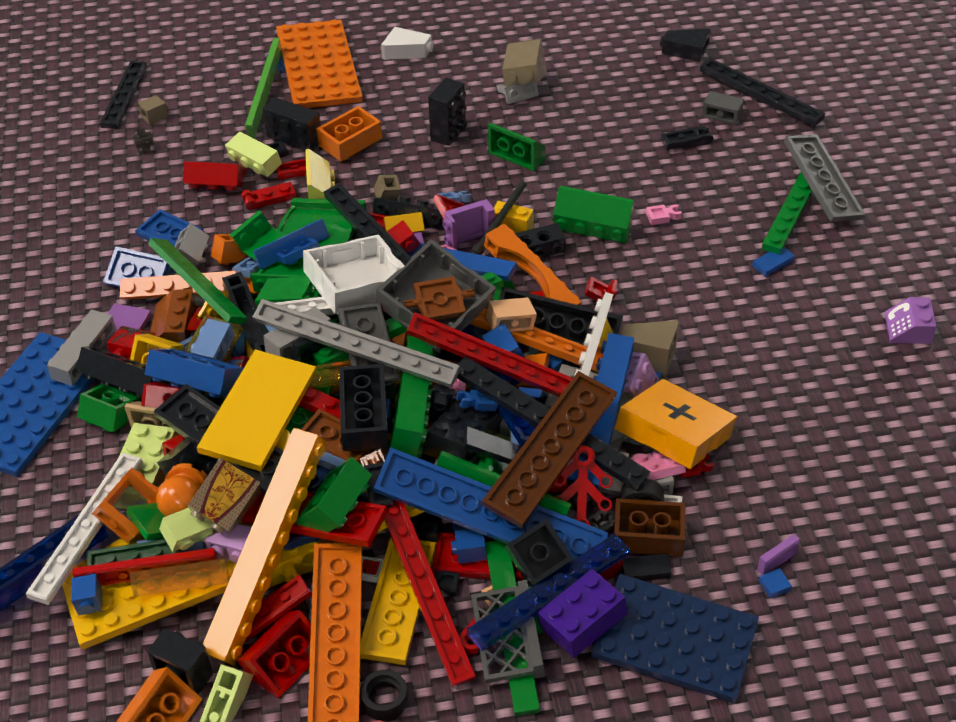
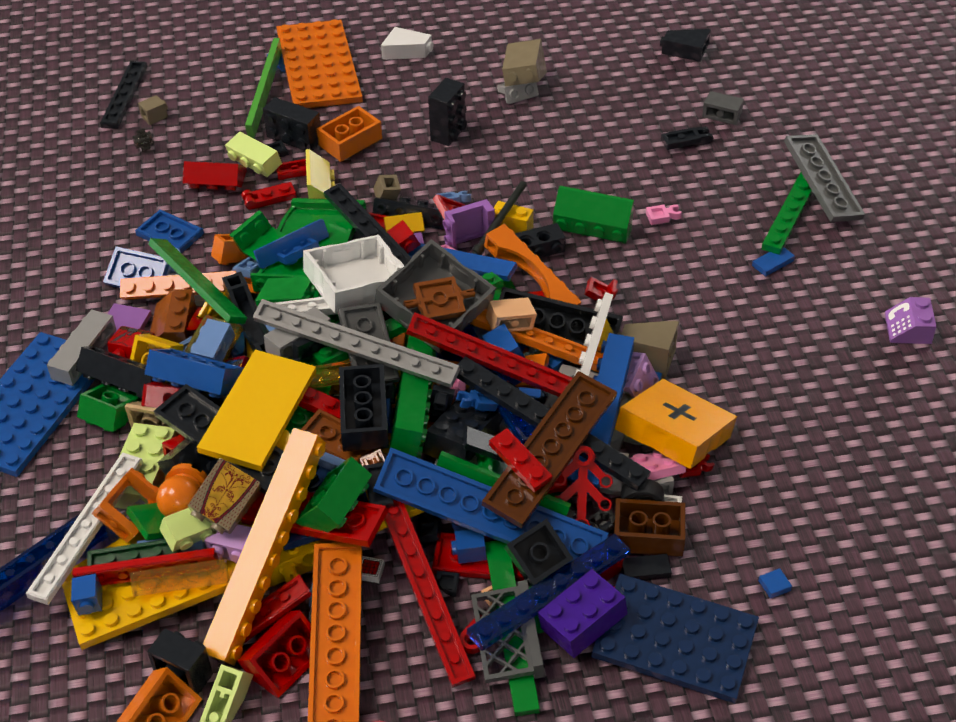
light grey brick [175,223,209,267] -> none
black tyre [360,670,408,721] -> none
yellow plate [361,537,436,666] -> none
green slope [488,123,546,171] -> none
black plate [700,58,825,127] -> none
medium lavender tile [757,534,800,575] -> none
none -> red plate [489,428,553,492]

